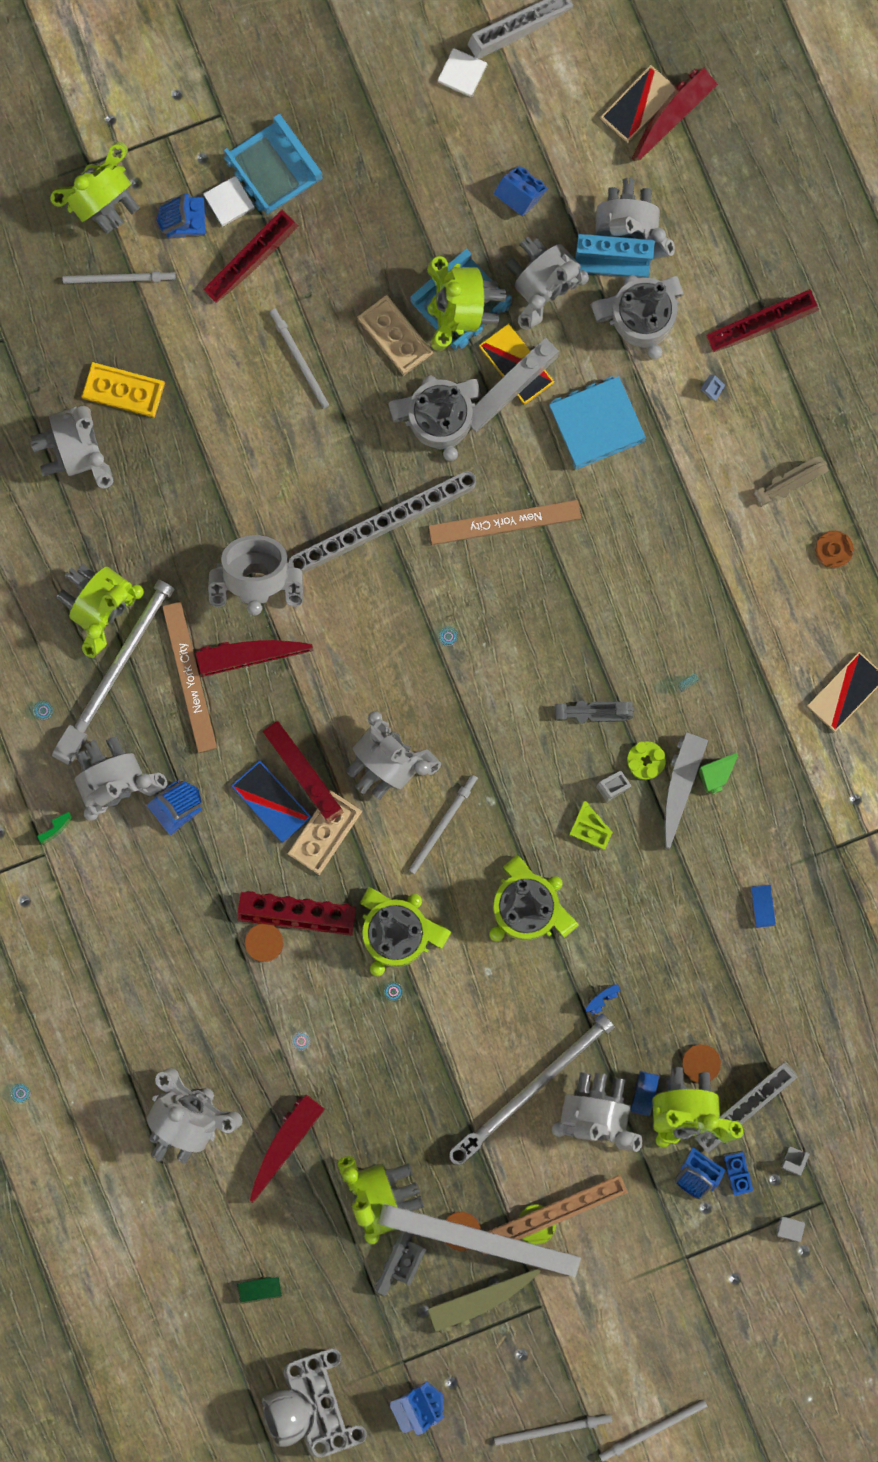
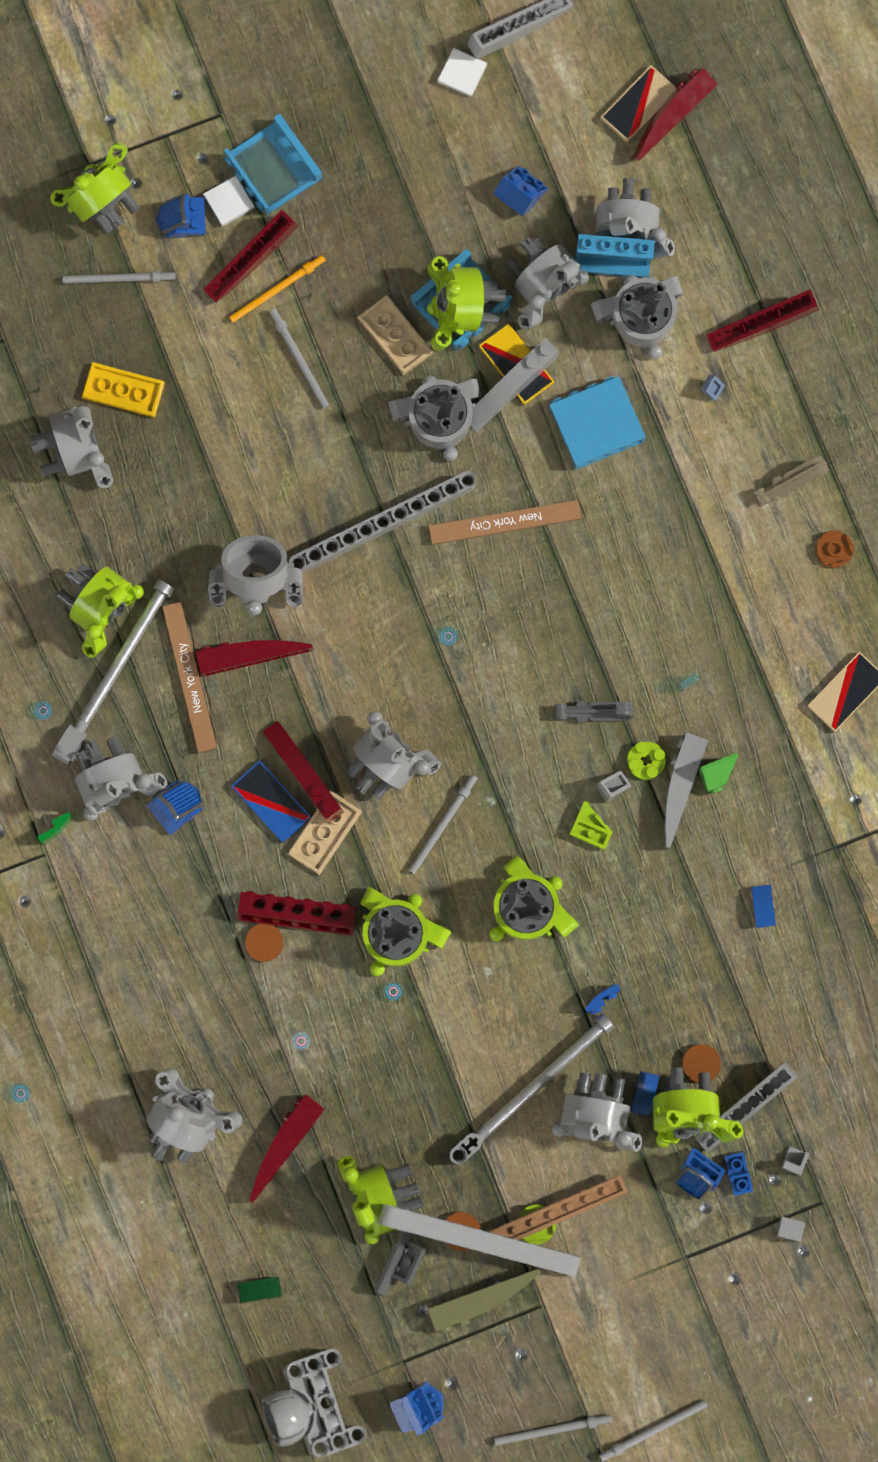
none -> light orange bar [229,255,326,323]

